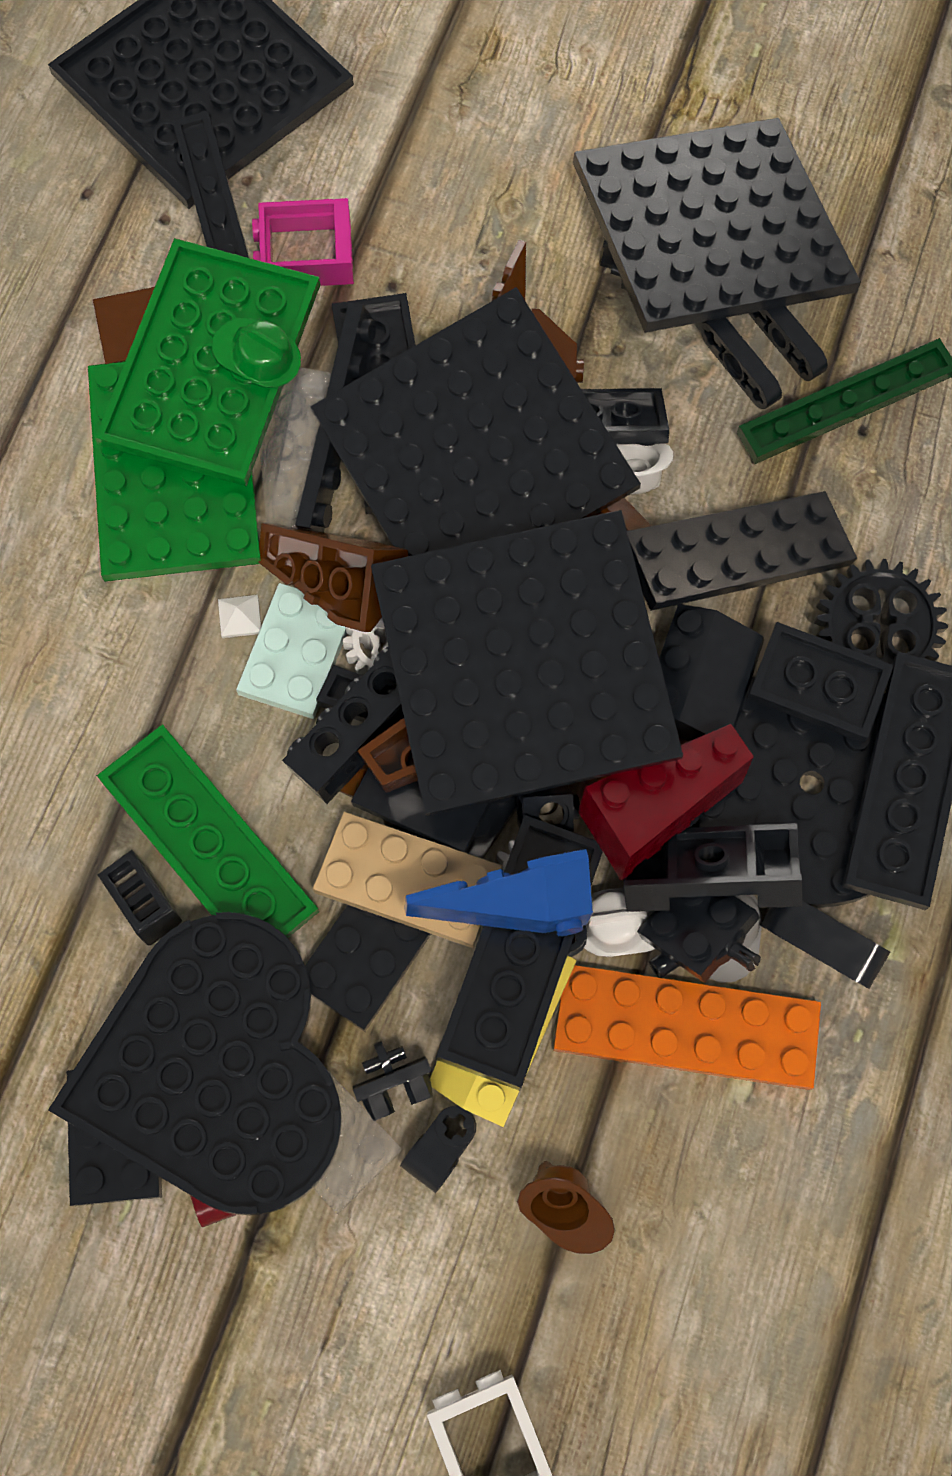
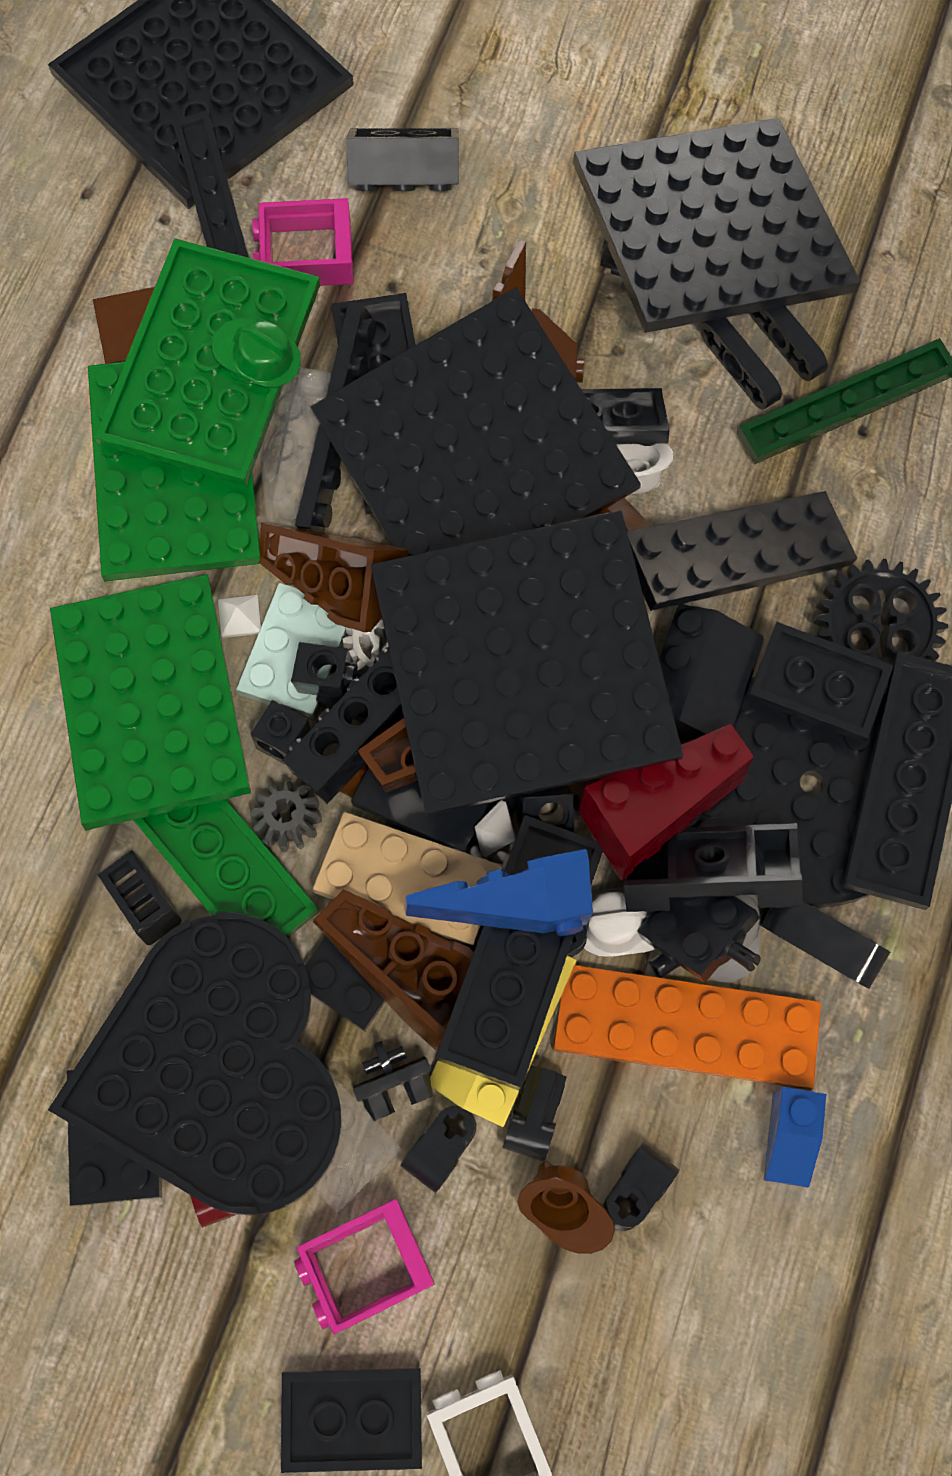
none -> green plate [50,574,251,831]
none -> dark grey gear [250,779,322,852]
none -> black brick [251,700,311,764]
none -> black plate [281,1368,422,1473]
none -> black brick [291,642,358,699]
none -> dark pink window [294,1199,435,1335]
none -> reddish brown wedge [313,889,474,1051]
none -> slope [346,128,459,191]
none -> white slope [475,800,515,857]
none -> black piece [502,1065,567,1162]
none -> black piece [602,1142,680,1231]
none -> blue slope [764,1087,827,1188]

